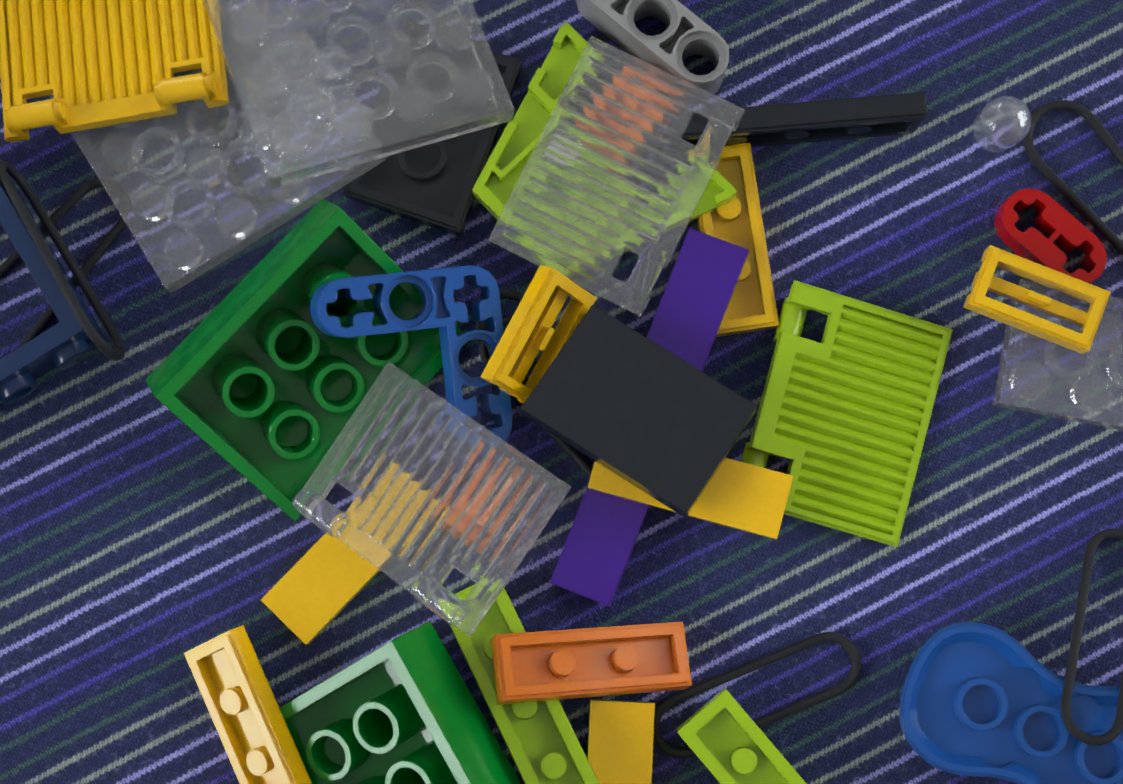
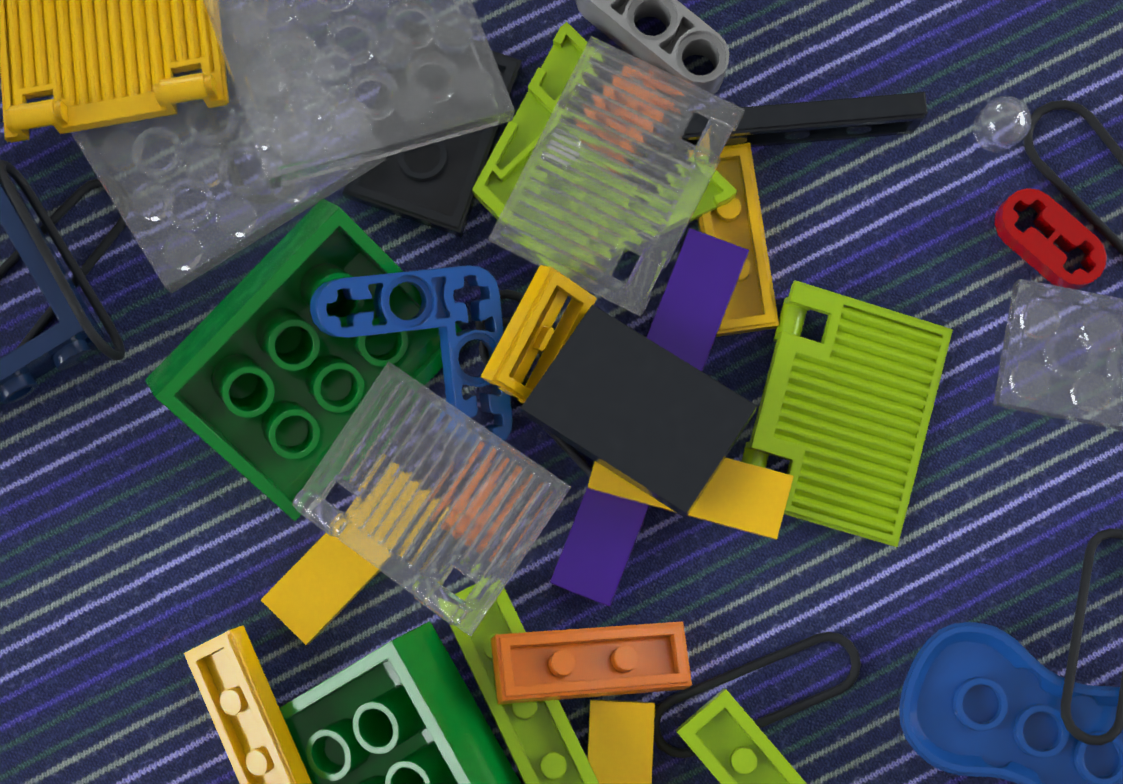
yellow tile [963,245,1111,354] -> none

